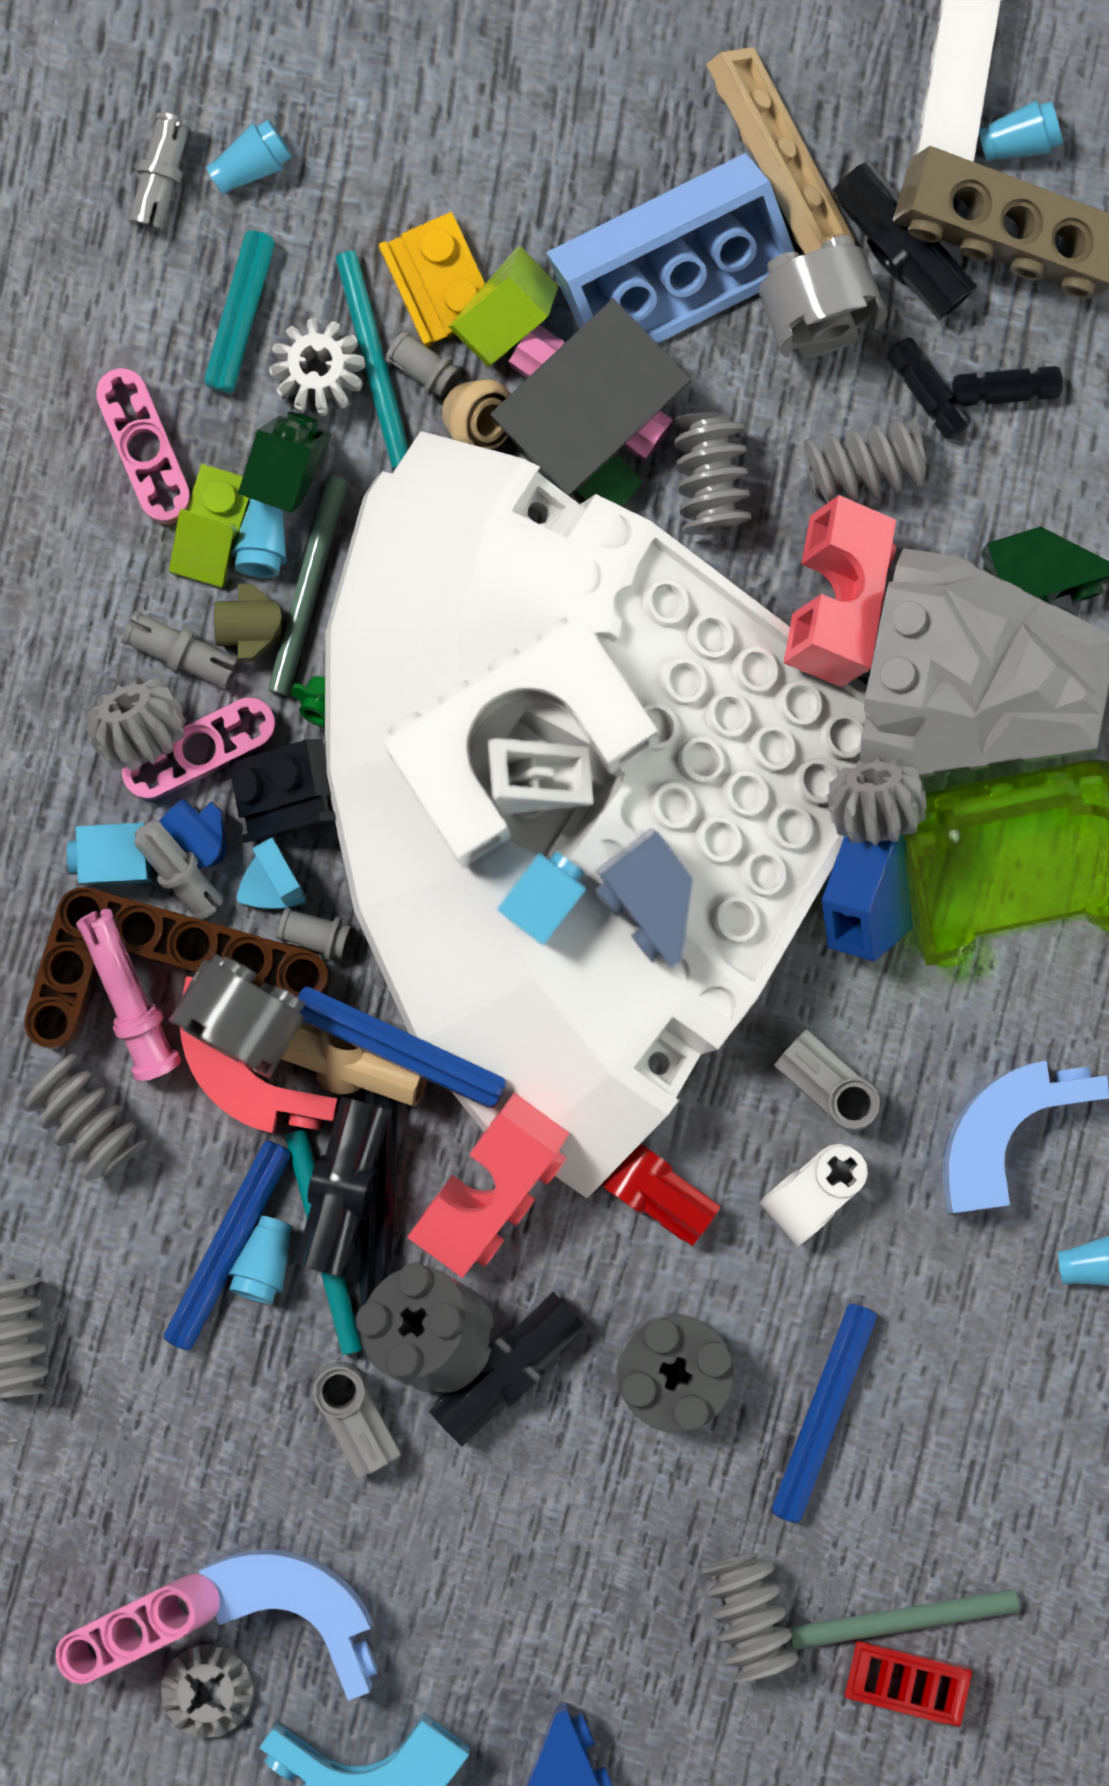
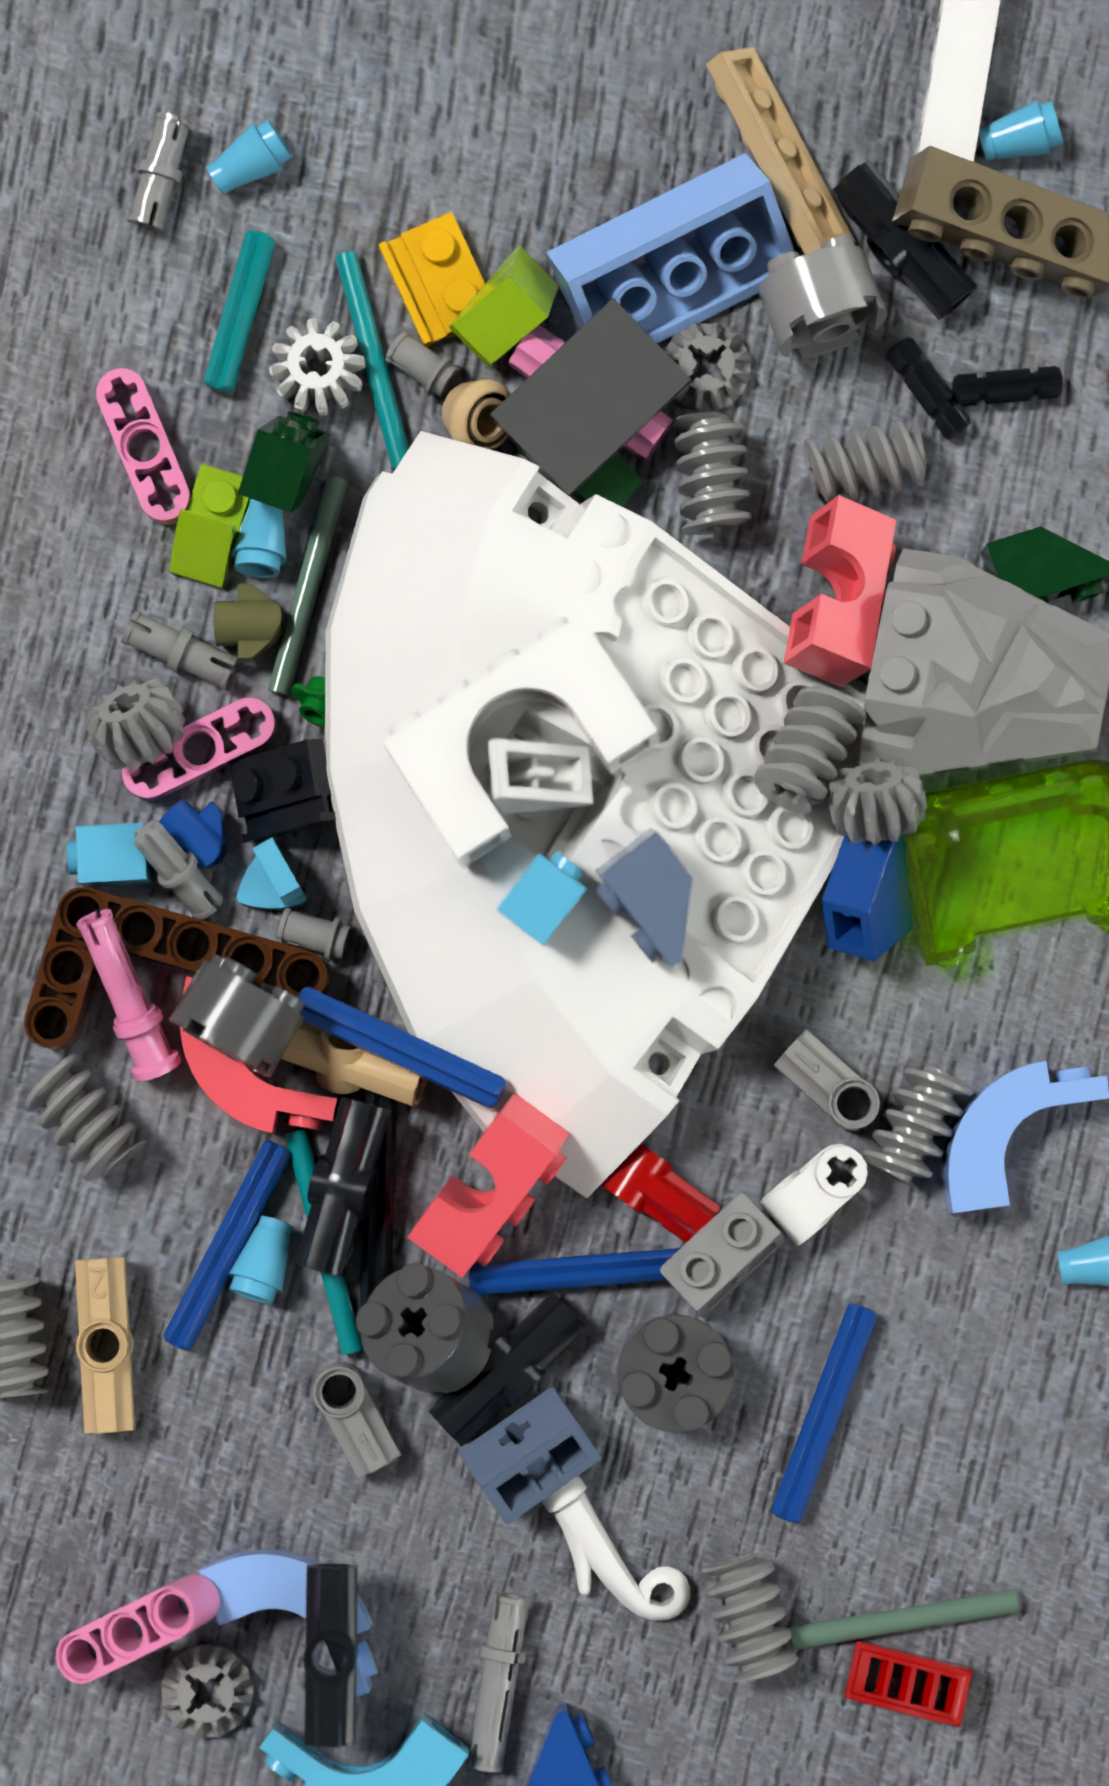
none -> tan piece [75,1257,135,1434]
none -> black piece [303,1563,359,1748]
none -> sand blue brick [458,1386,602,1525]
none -> light grey pin [467,1592,530,1773]
none -> blue axle [469,1248,680,1295]
none -> white plant [541,1475,690,1621]
none -> light grey bracket [660,1193,785,1318]
none -> light grey gear [665,322,751,412]
none -> light grey piece [754,686,867,815]
none -> light grey piece [862,1062,974,1190]

